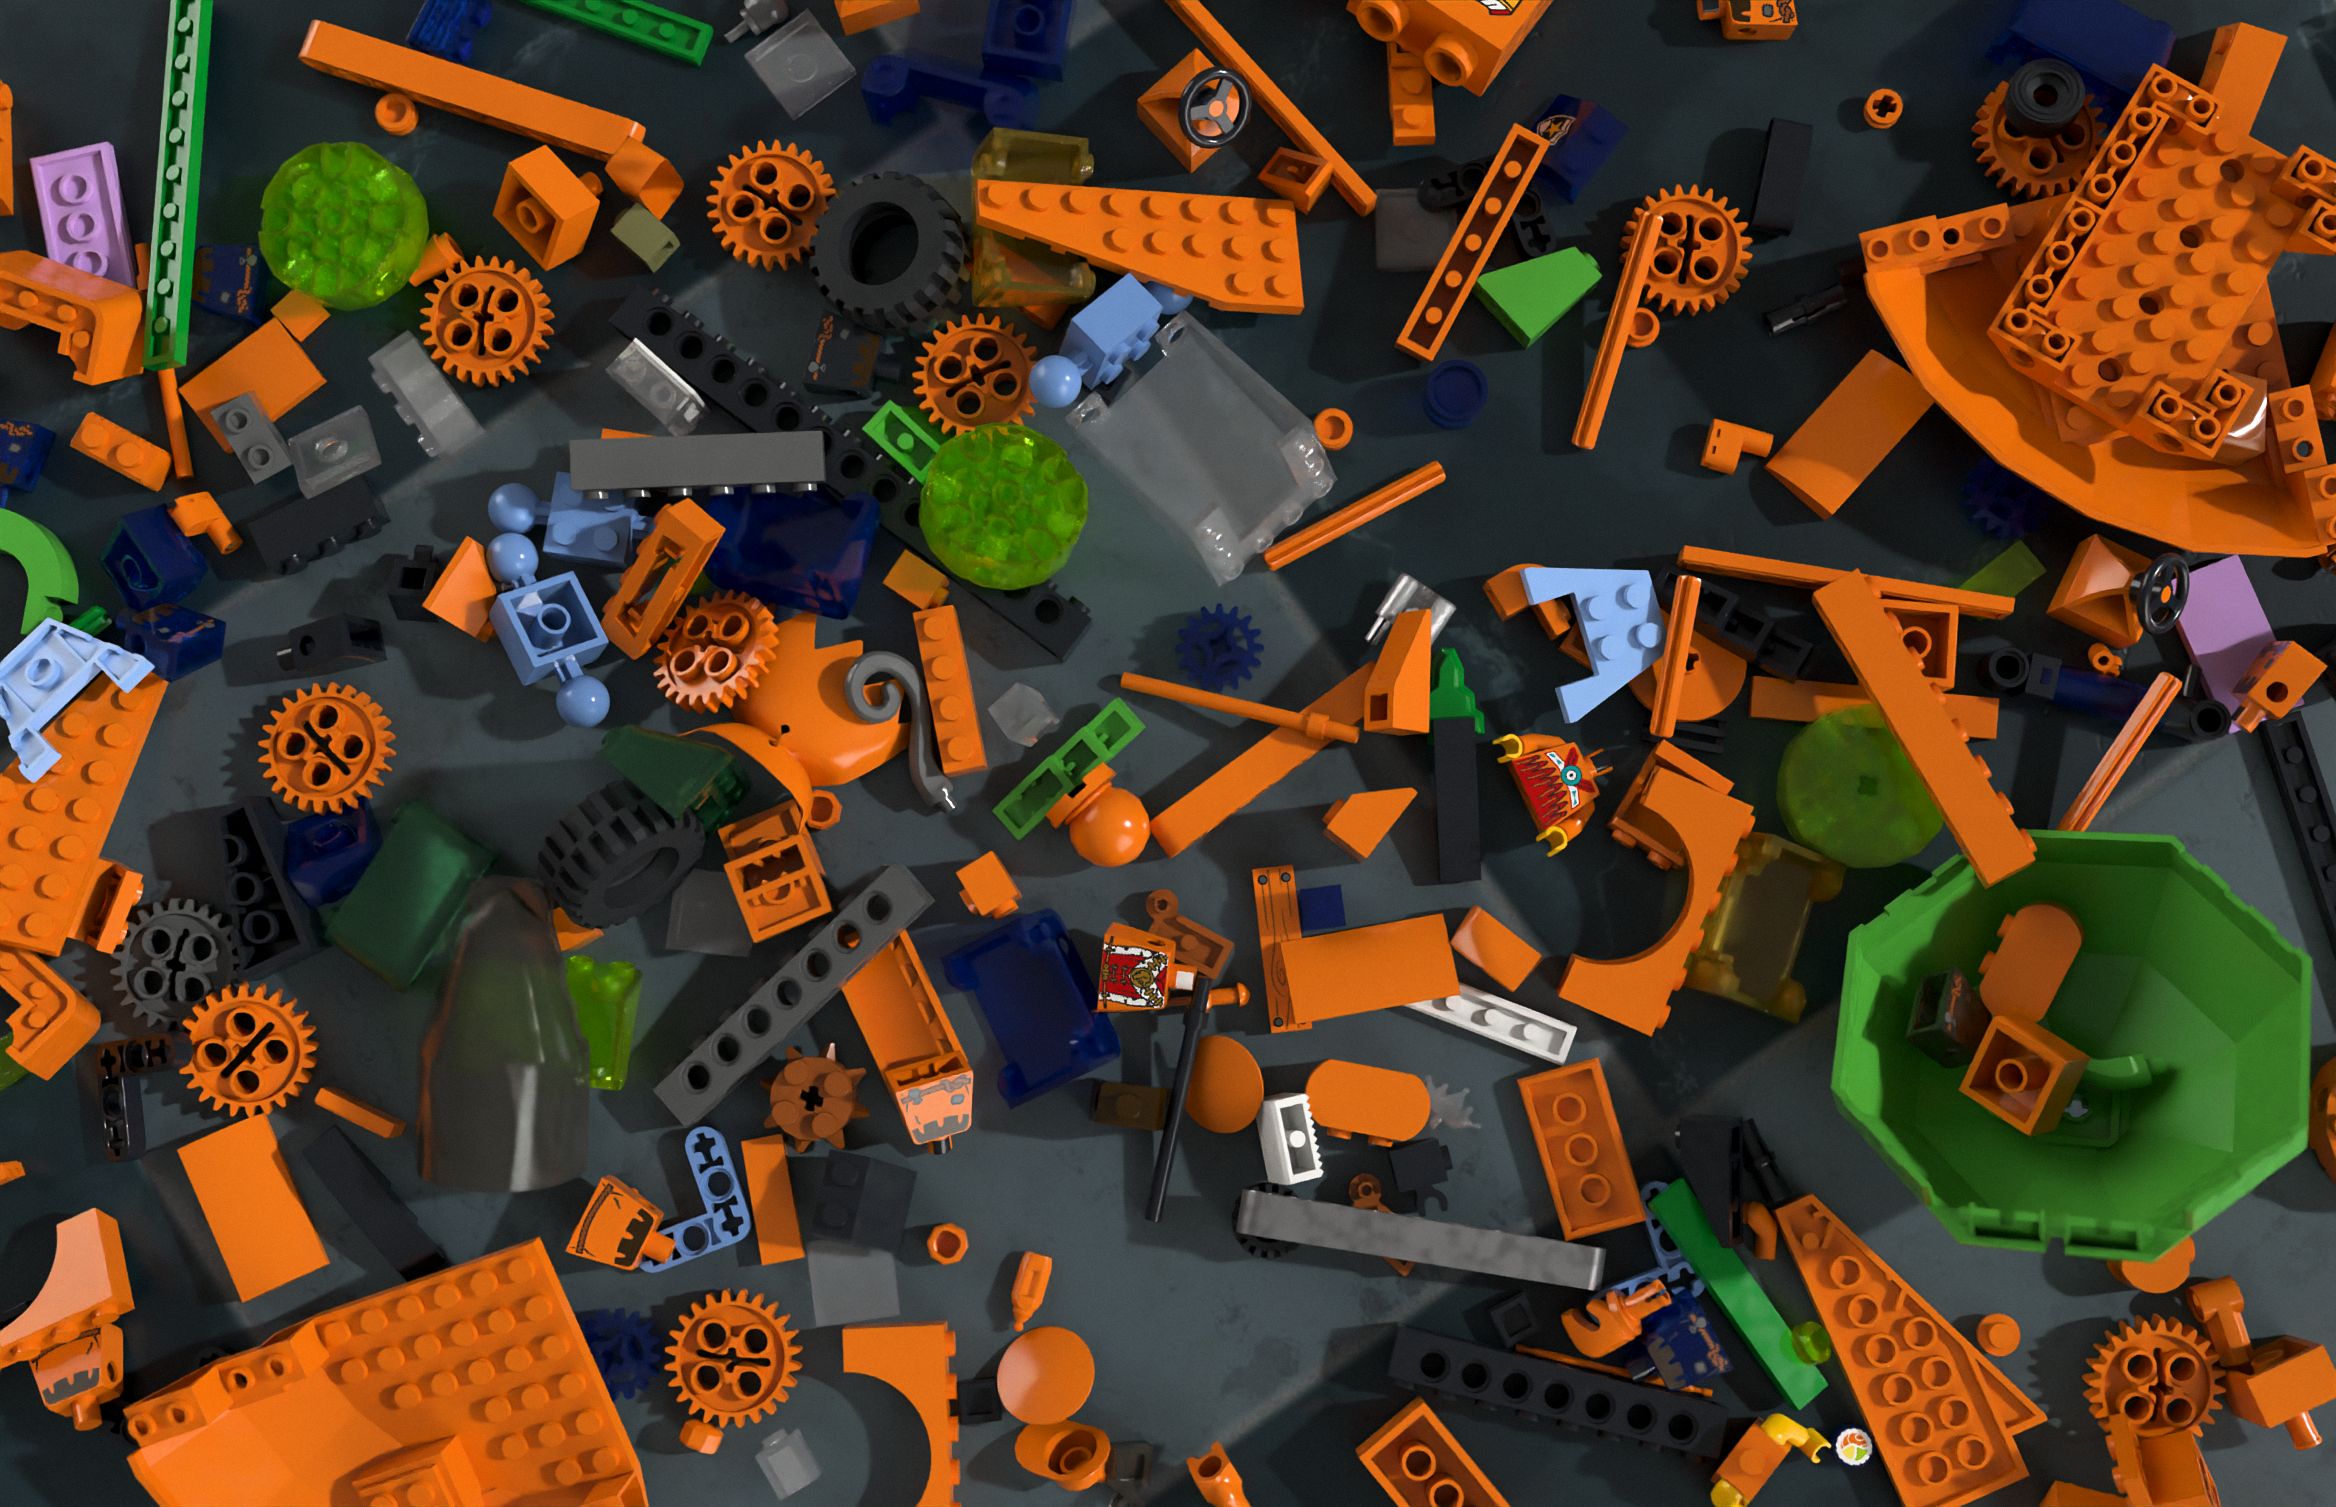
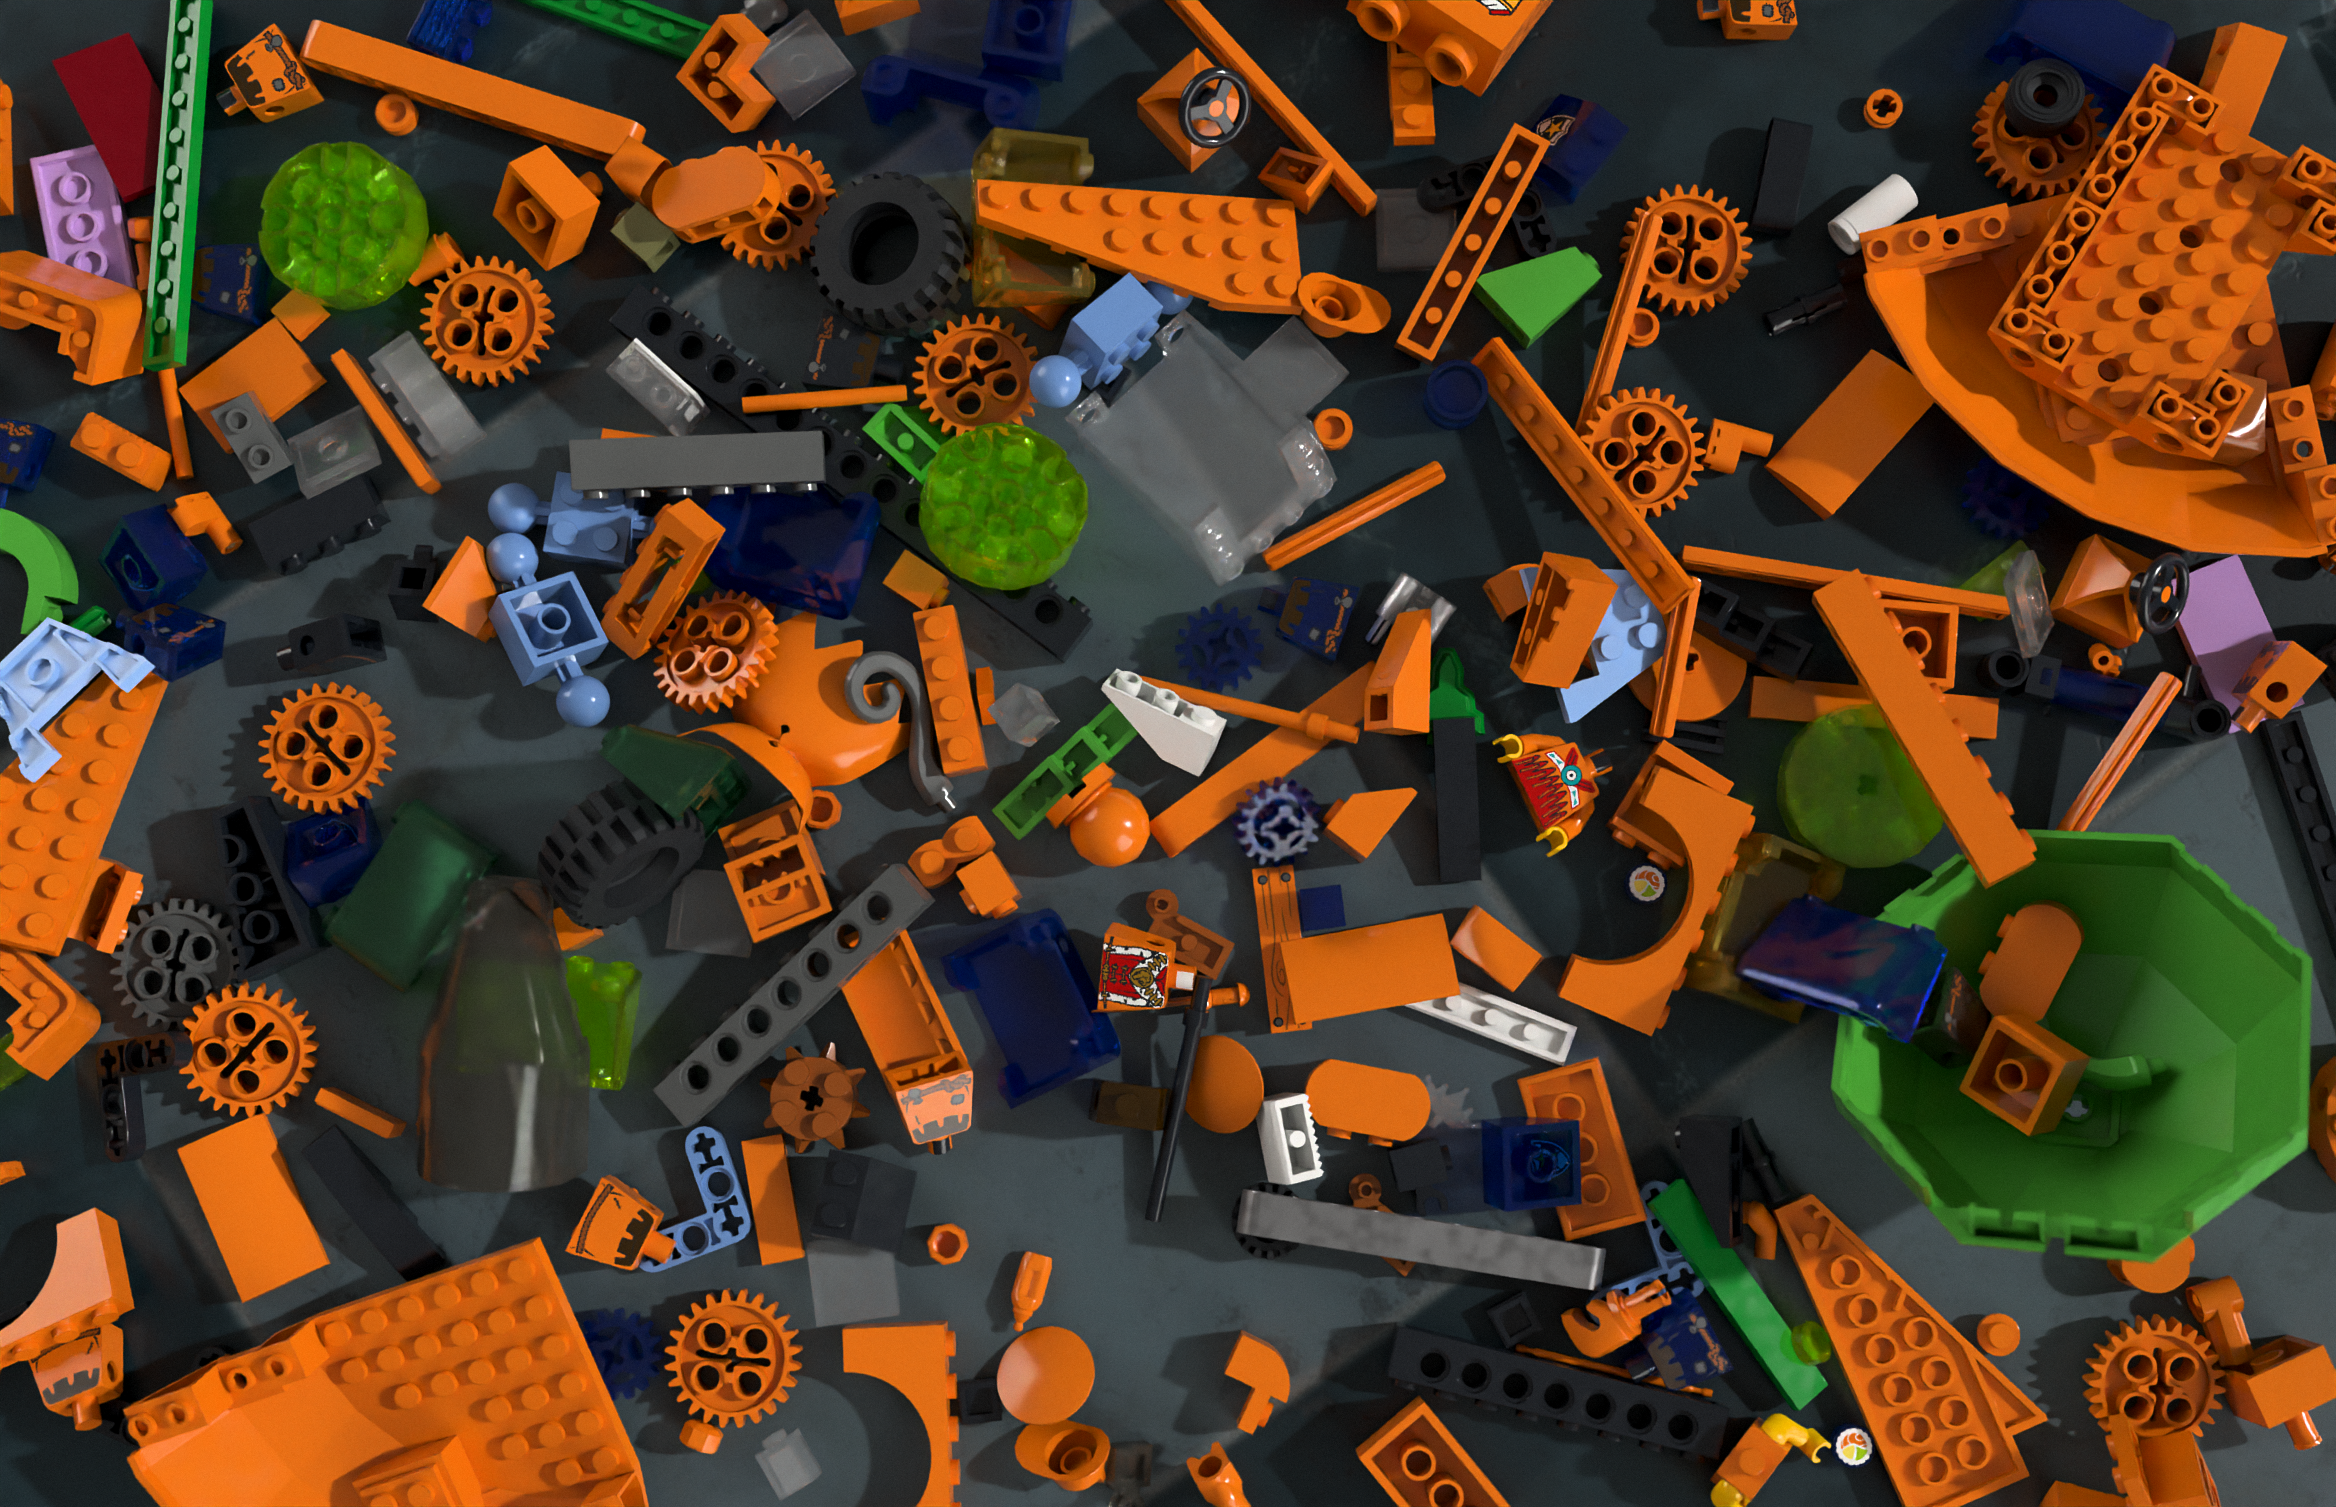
none -> dark red tile [52,32,201,203]
none -> orange tile [127,216,154,243]
none -> orange torso [216,23,324,123]
none -> orange tile [331,348,443,495]
none -> orange brick [652,146,781,244]
none -> orange brick [676,13,777,133]
none -> orange bar [742,385,907,414]
none -> orange brick [908,816,996,889]
none -> orange tile [975,667,998,725]
none -> white slope [1101,669,1227,777]
none -> orange brick [1224,1330,1290,1435]
none -> clear blue gear [1232,777,1323,867]
none -> clear tile [1235,315,1349,429]
none -> torso [1257,577,1359,666]
none -> orange piece [1297,272,1391,338]
none -> orange tile [1467,337,1697,615]
none -> clear blue slope [1481,1116,1582,1212]
none -> orange wedge [1510,551,1619,689]
none -> orange gear [1578,387,1706,519]
none -> tile [1624,863,1668,905]
none -> clear blue windscreen [1734,893,1948,1044]
none -> white pin [1828,174,1918,255]
none -> clear tile [2002,550,2054,658]

